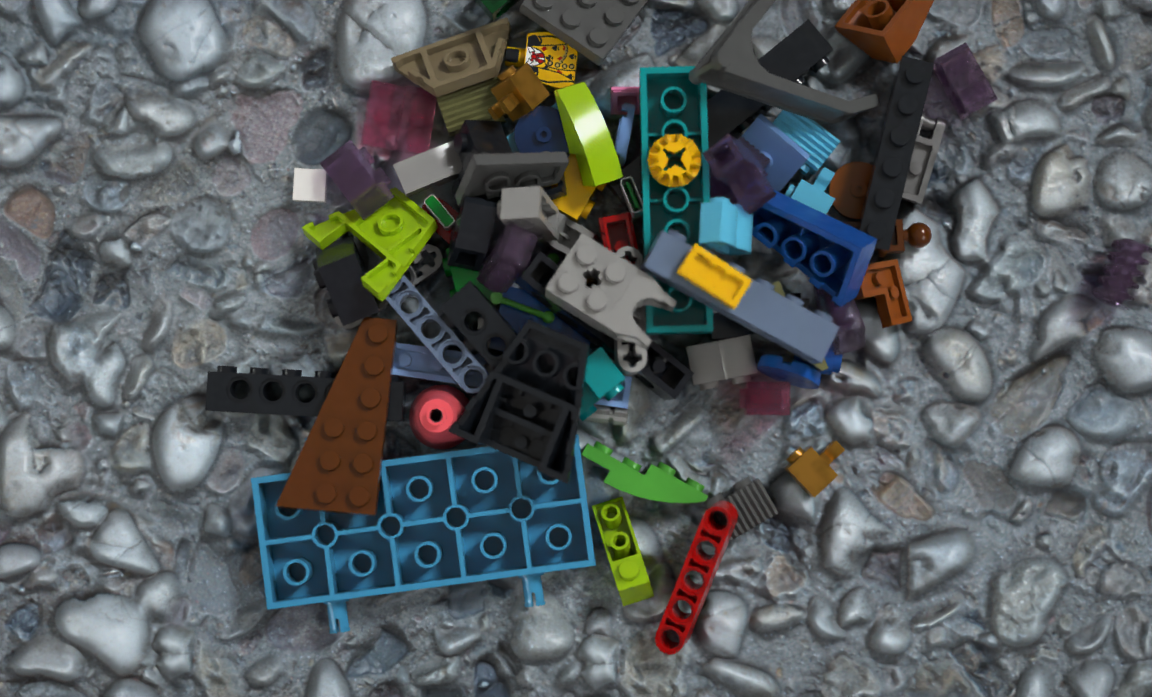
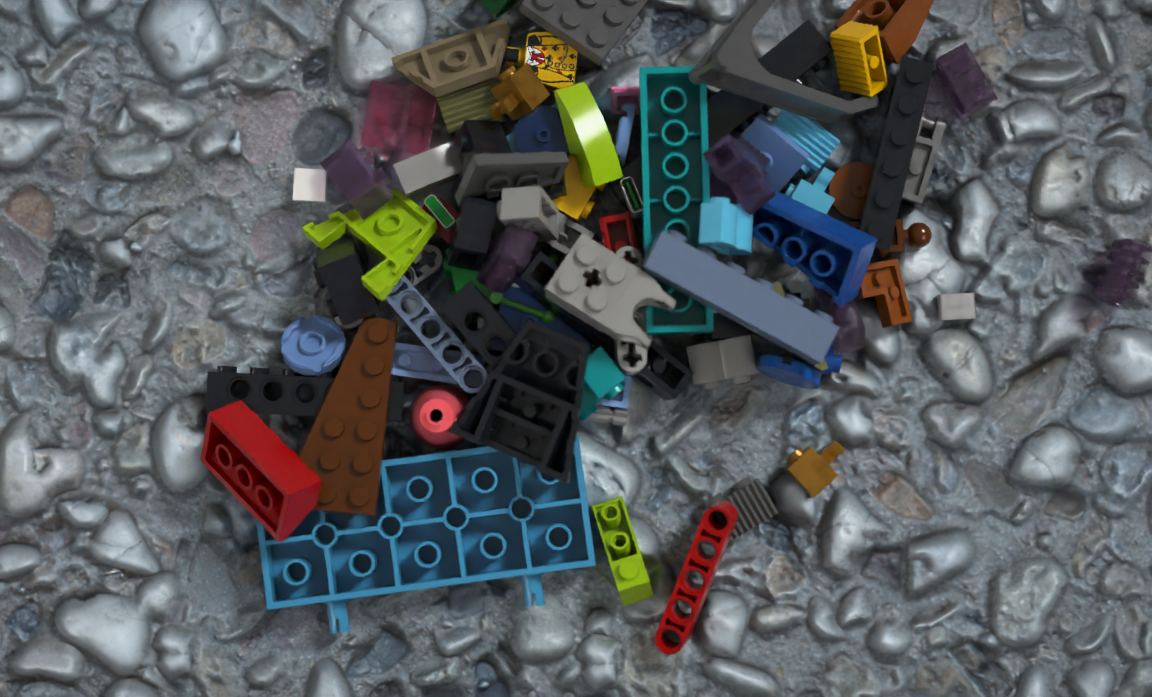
bright green slope [581,441,708,503] -> none
yellow gear [648,134,701,187] -> none
yellow plate [676,243,753,310] -> none
clear pink slope [738,382,790,417] -> none
none -> red slope [200,400,322,543]
none -> medium blue tile [281,315,346,375]
none -> yellow brick [830,21,888,97]
none -> flat silver piece [937,293,976,321]

